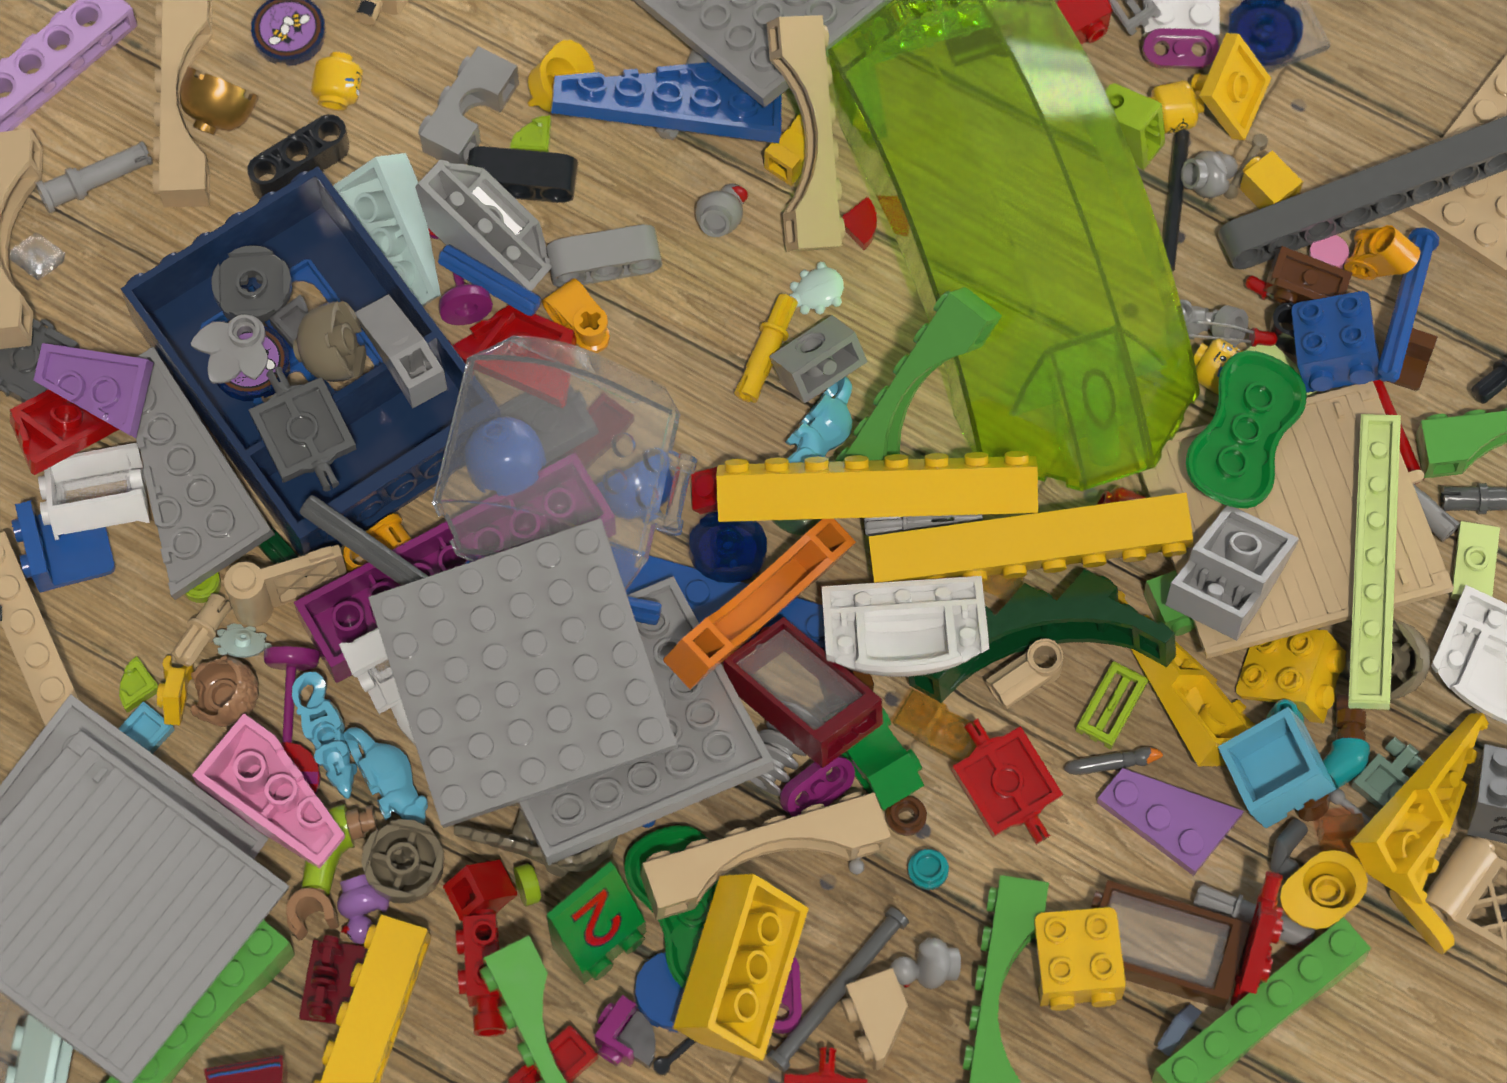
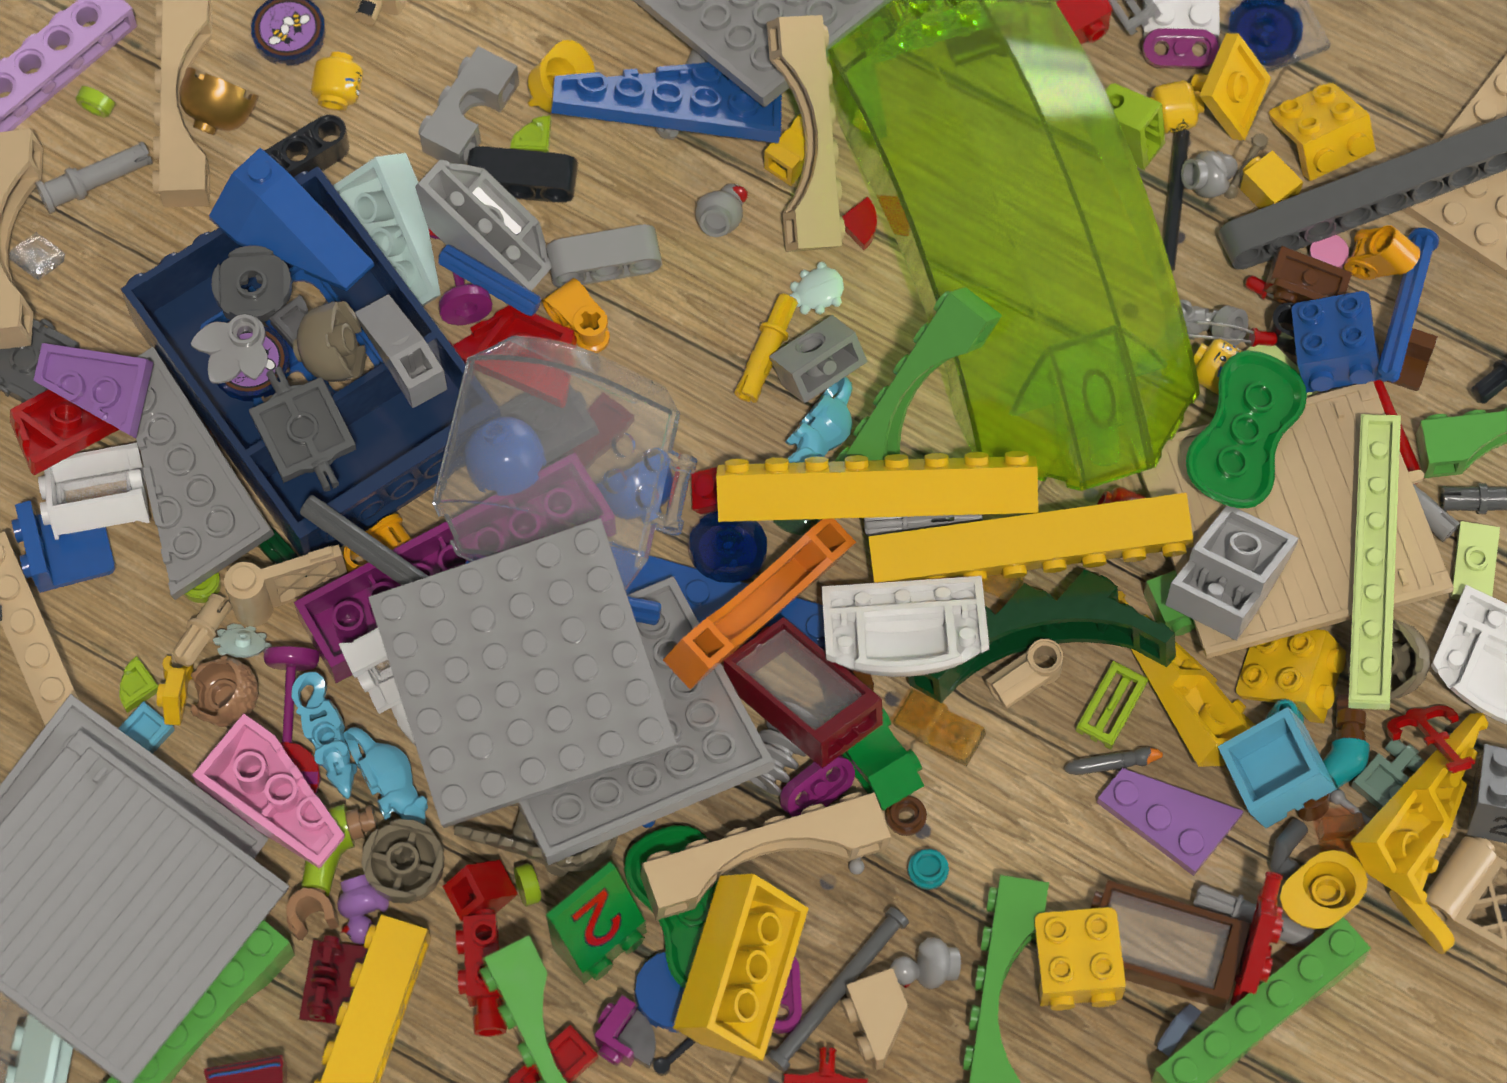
red plate [951,719,1063,845] -> none
none -> lime tile [75,86,115,118]
none -> blue wedge [209,148,375,291]
none -> yellow bracket [1269,83,1376,181]
none -> red piece [1387,705,1475,774]

